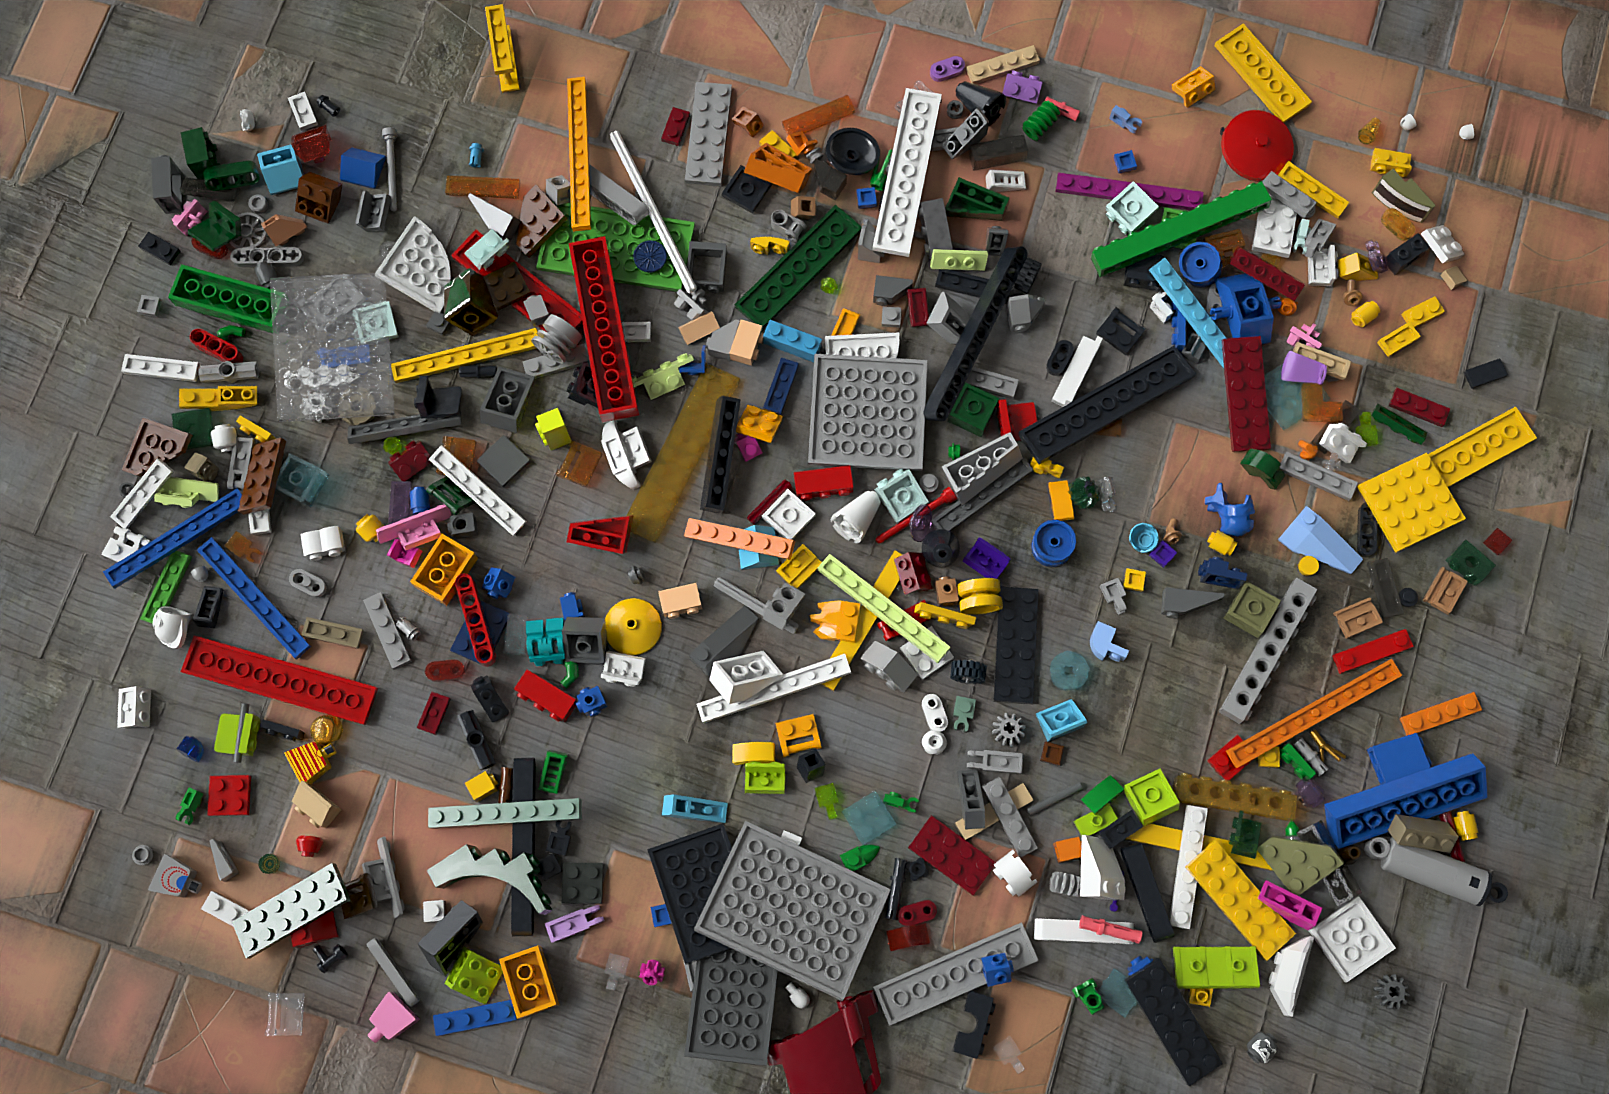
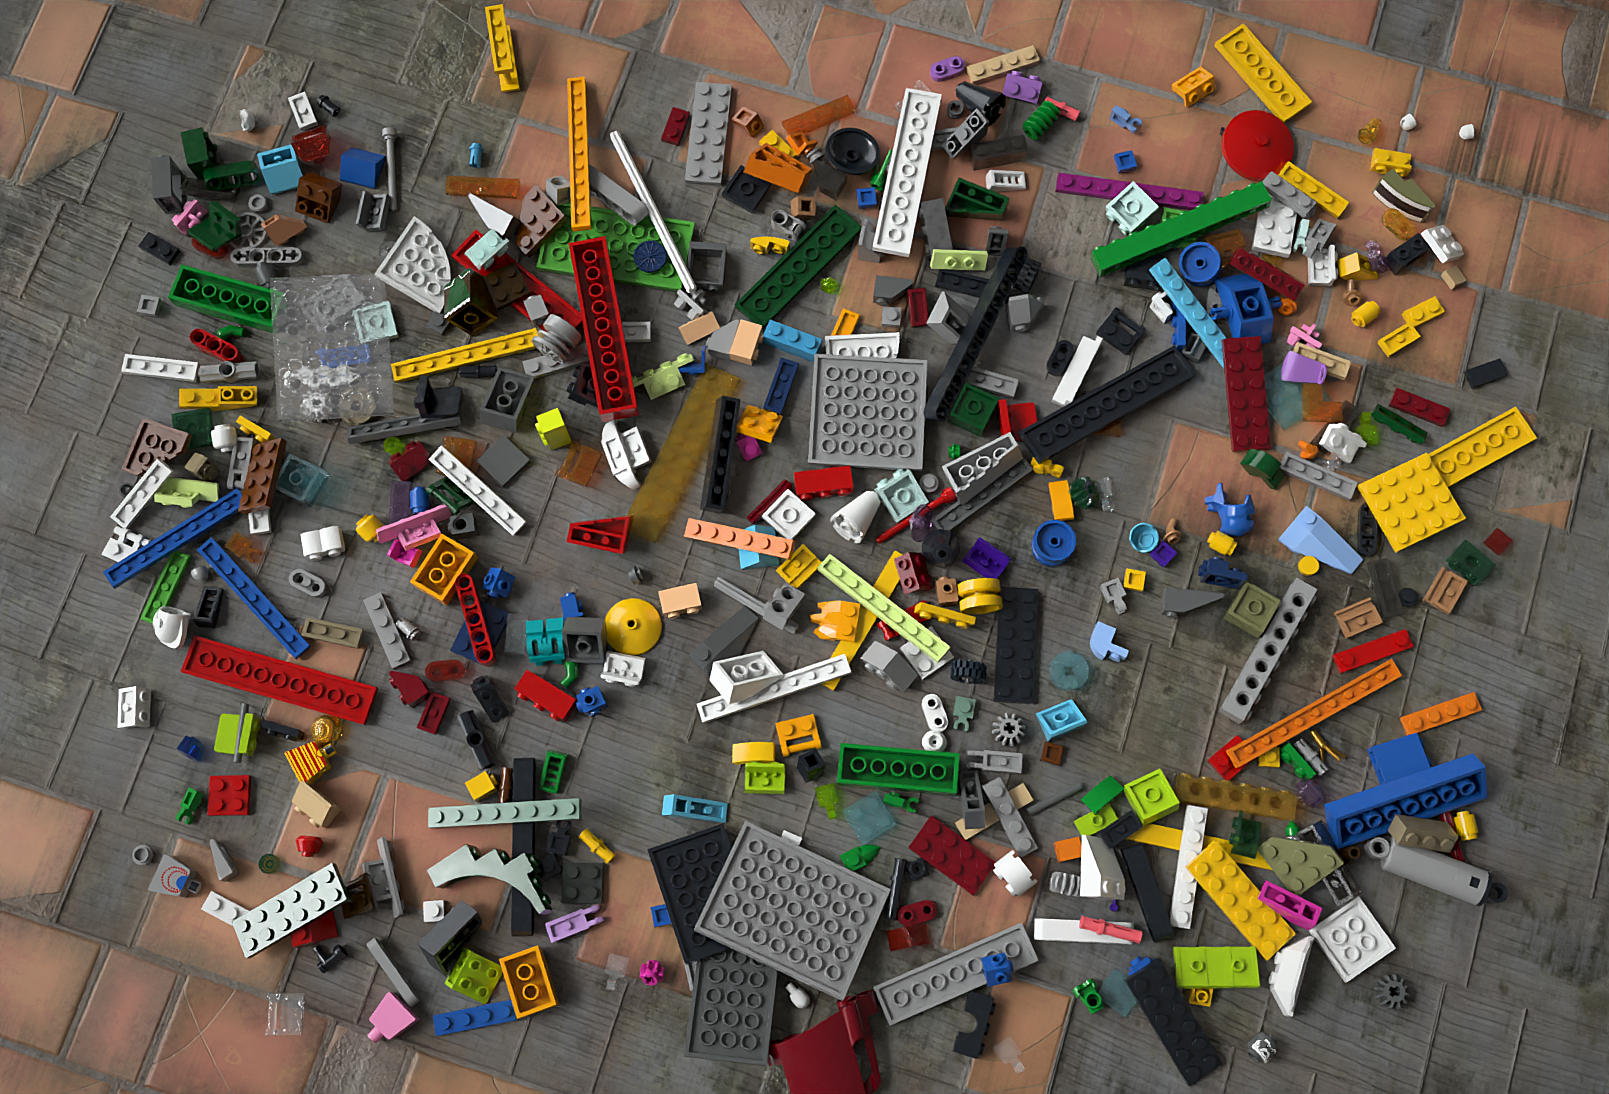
none -> dark red slope [389,671,431,708]
none -> yellow pin [579,828,616,864]
none -> green brick [837,743,960,796]

